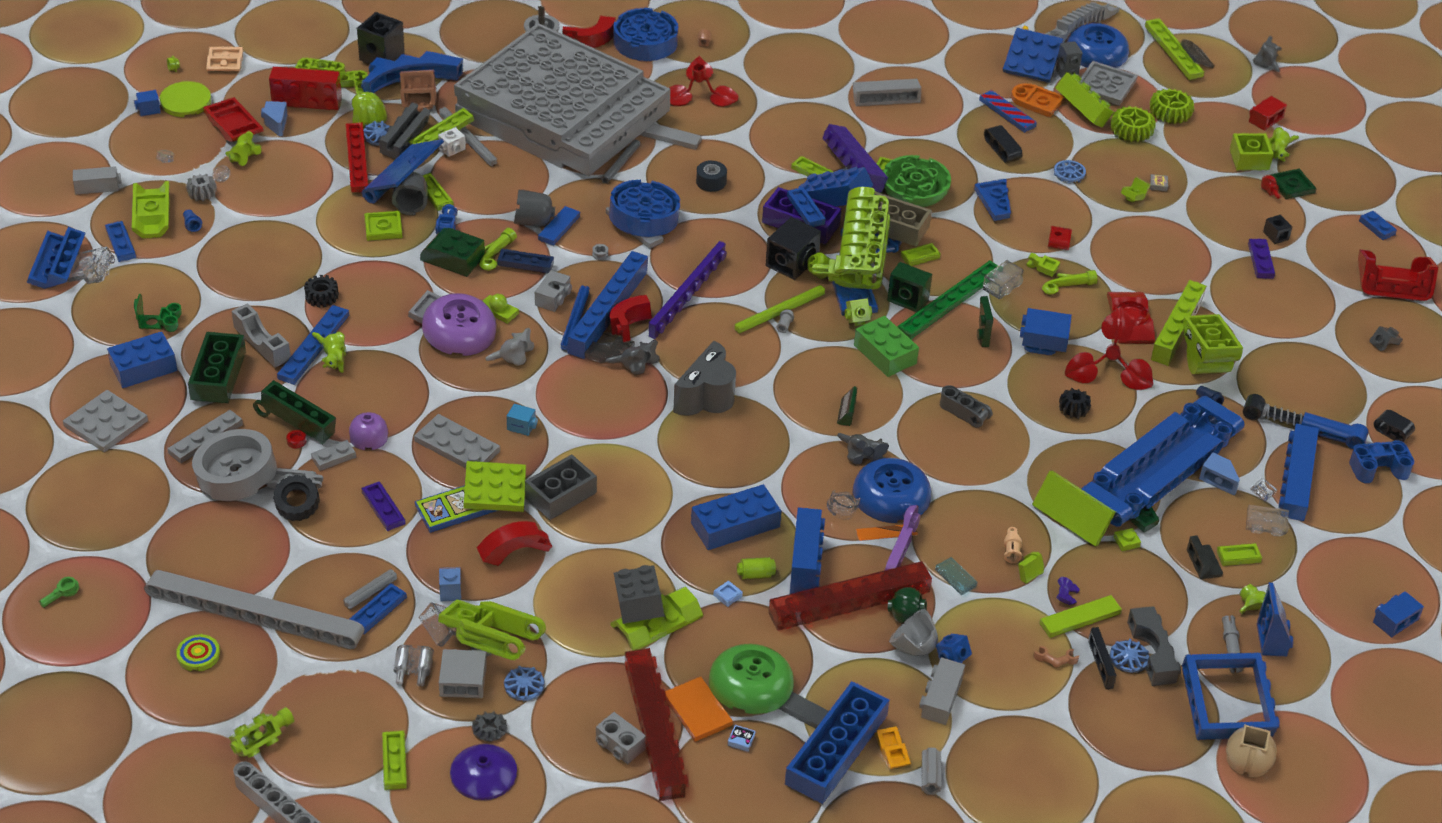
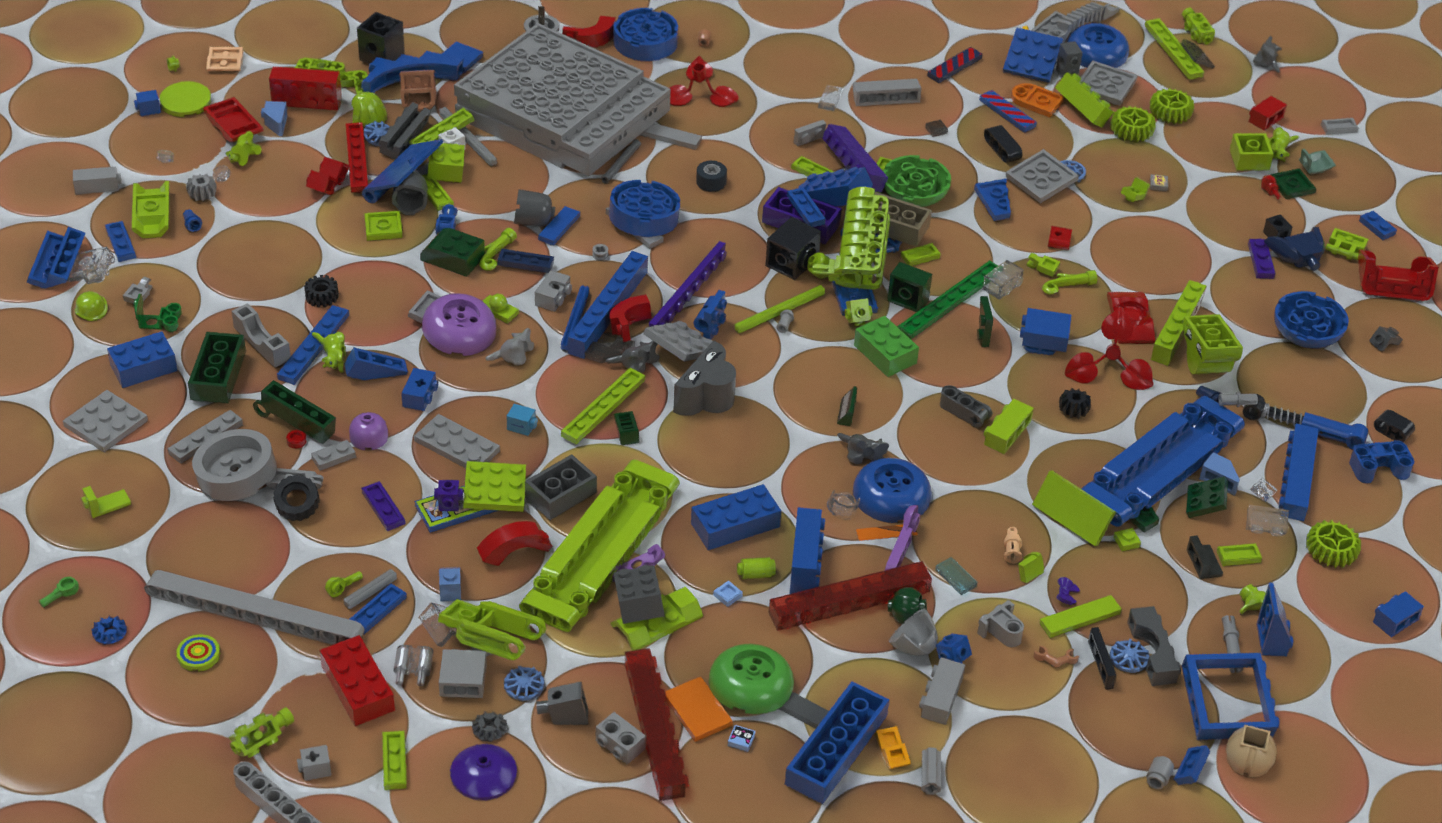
none -> lime helmet [75,291,108,321]
none -> lime bracket [81,486,131,518]
none -> blue gear [91,615,127,644]
none -> light grey plate [123,277,152,304]
none -> light grey brick [297,745,332,781]
none -> red brick [306,156,350,195]
none -> red brick [320,635,395,726]
none -> lime plate [325,571,363,597]
none -> blue slope [344,347,408,380]
none -> blue brick [401,368,438,411]
none -> lime brick [427,143,464,183]
none -> dark purple brick [434,480,463,511]
none -> blue tile [442,41,483,72]
none -> lime panel [519,459,680,632]
none -> dark grey torso [536,682,589,725]
none -> lime plate [561,368,645,445]
none -> medium lavender piece [612,544,665,582]
none -> dark green slope [614,411,639,445]
none -> light grey plate [644,321,713,361]
none -> blue plate [694,290,727,340]
none -> light grey plate [794,120,826,146]
none -> clear tile [818,85,843,111]
none -> clear smoke tile [925,120,948,137]
none -> dark blue tile [927,47,983,83]
none -> light grey pin [977,600,1024,647]
none -> lime brick [984,399,1034,454]
none -> light grey plate [1005,149,1079,203]
none -> light grey plate [1031,11,1066,34]
none -> light grey brick [1146,756,1174,789]
none -> blue plate [1174,745,1211,785]
none -> lime brick [1182,7,1215,44]
none -> dark green plate [1186,476,1228,518]
none -> light grey axle [1218,392,1258,407]
none -> dark blue torso [1264,227,1325,271]
none -> blue brick [1274,291,1349,349]
none -> sand green piece [1299,149,1336,175]
none -> lime gear [1306,519,1361,568]
none -> light grey tile [1321,118,1359,135]
none -> lime plate [1325,228,1369,260]

